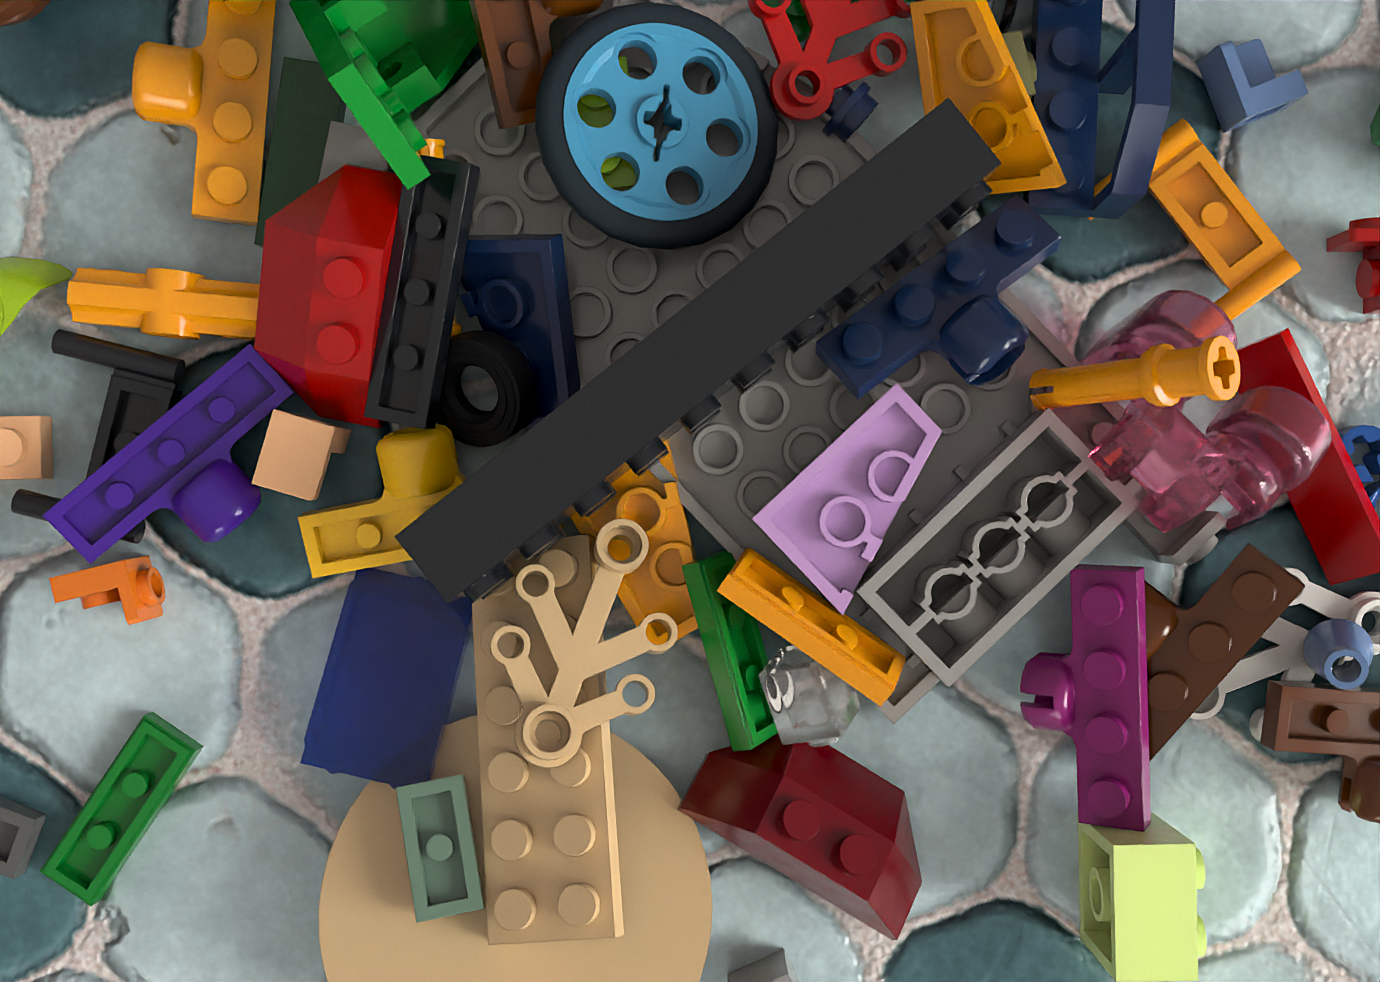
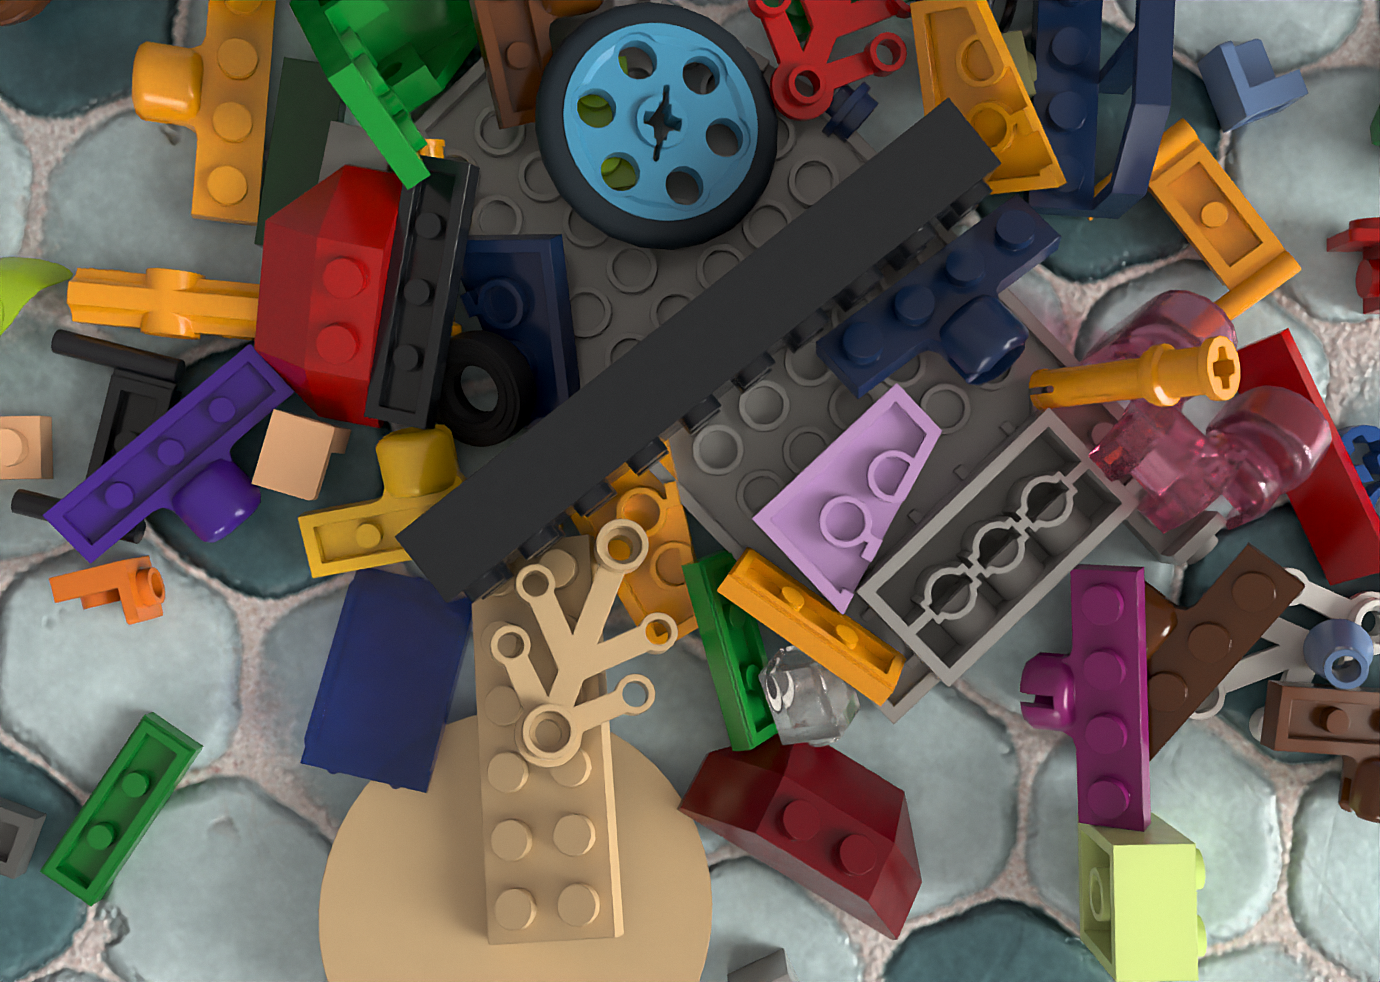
sand green plate [396,774,486,923] -> none

